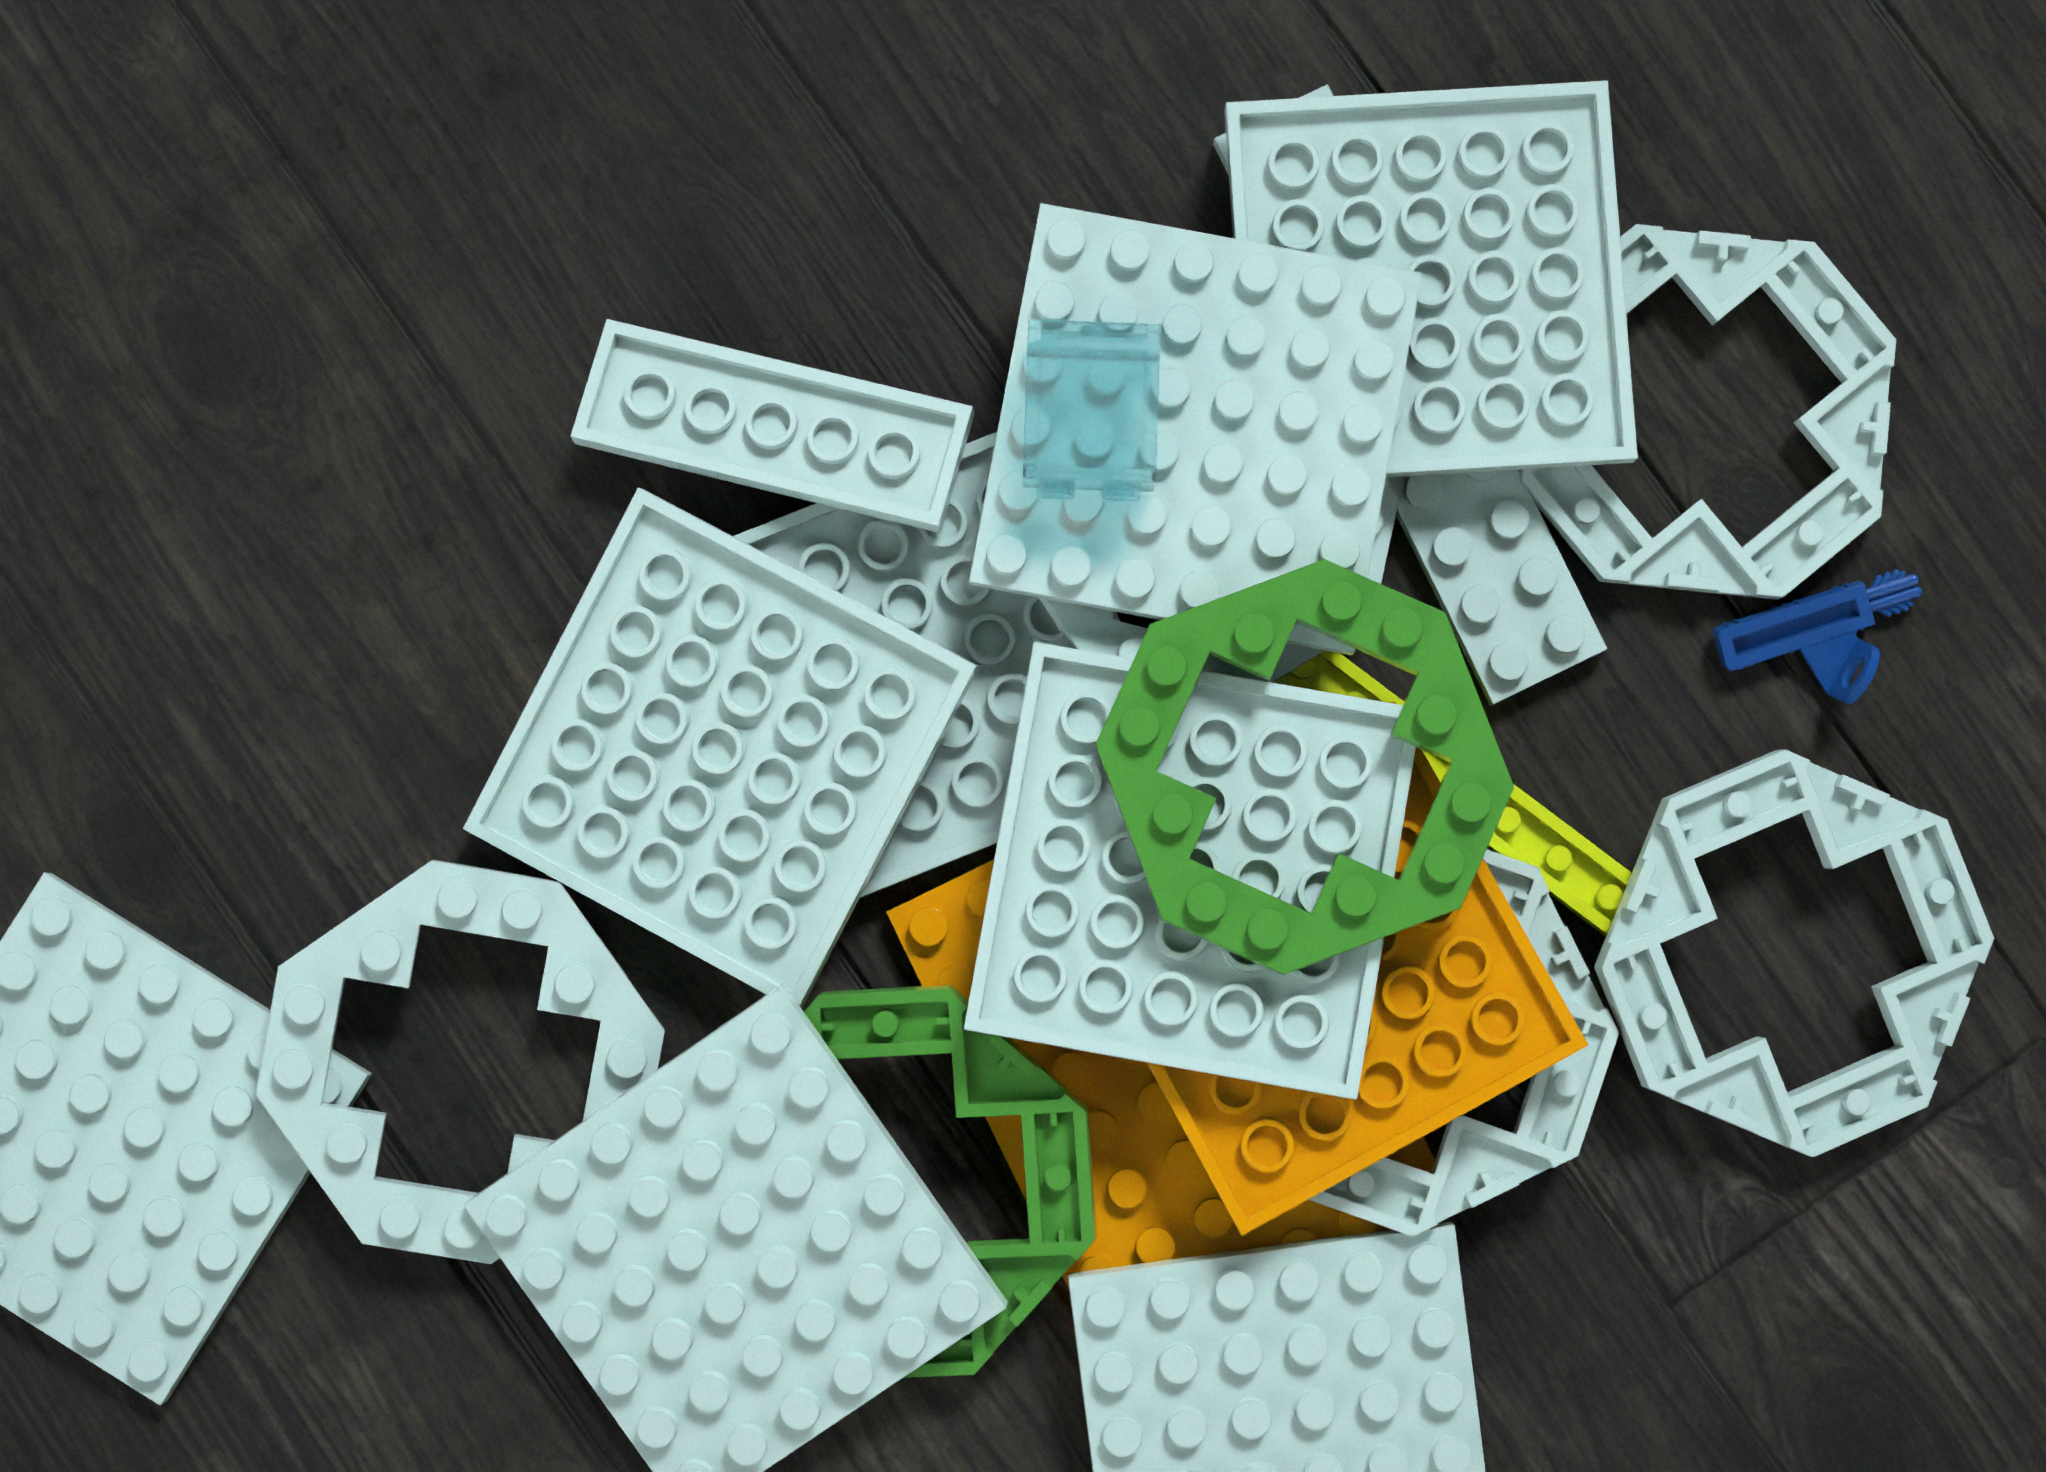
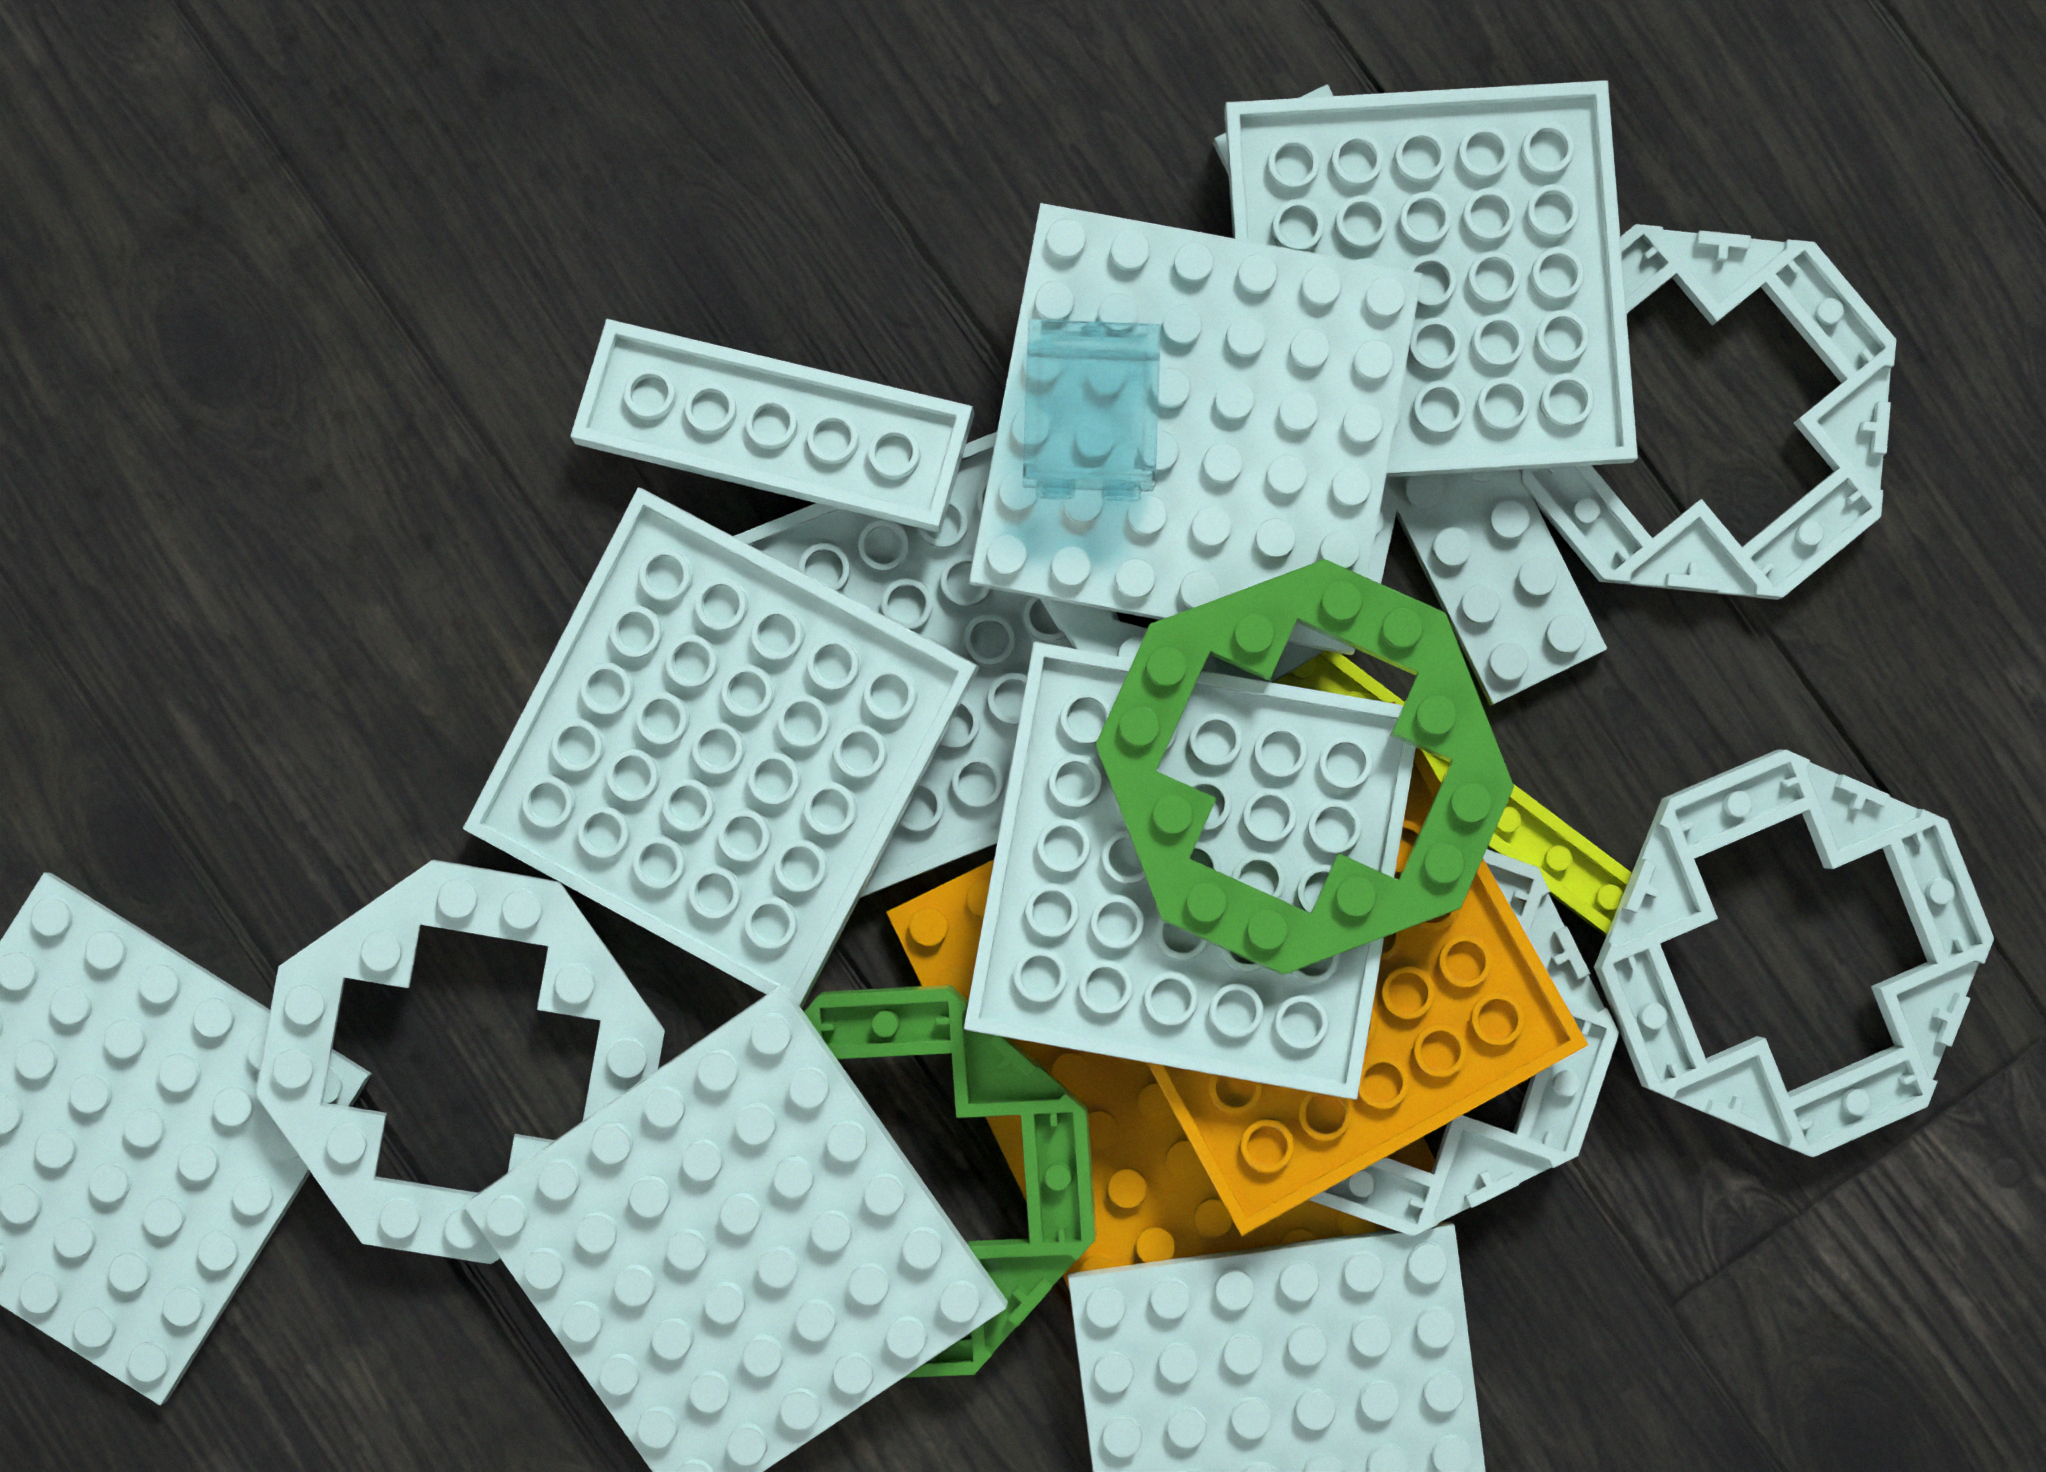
blue piece [1713,569,1922,704] -> none

